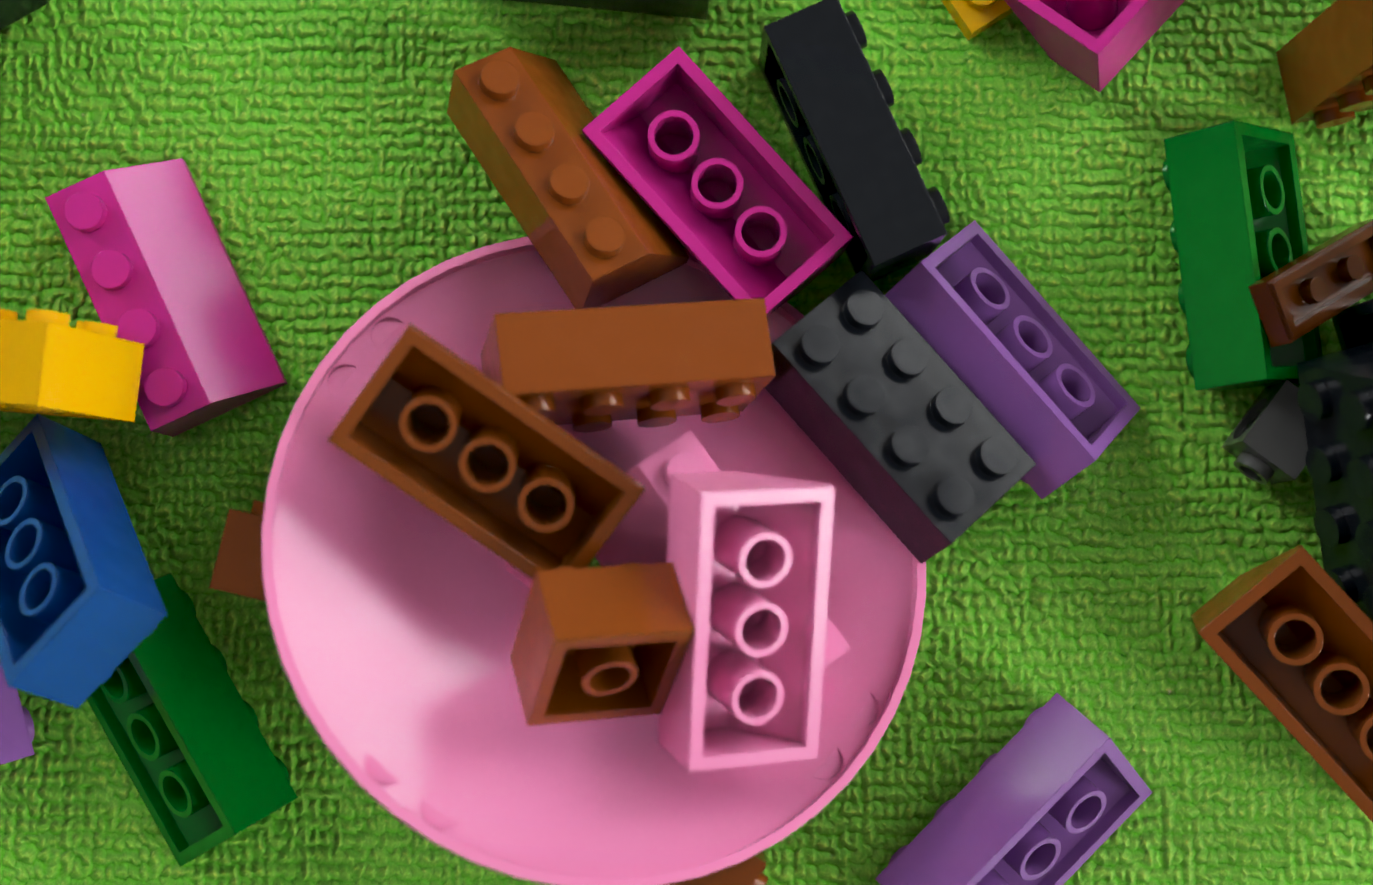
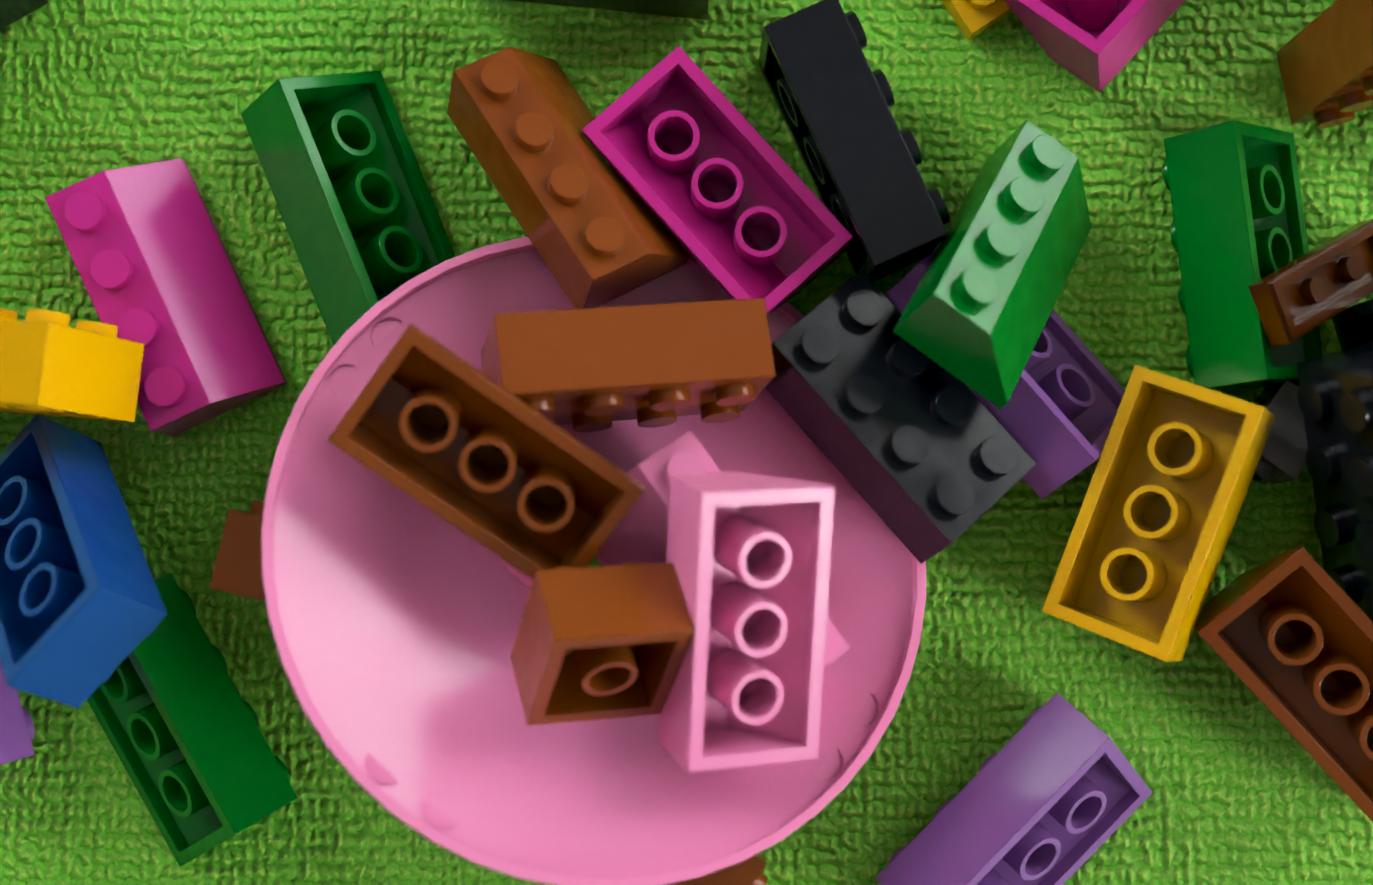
none -> green slope [241,70,456,346]
none -> green slope [893,119,1092,409]
none -> yellow brick [1042,365,1276,662]

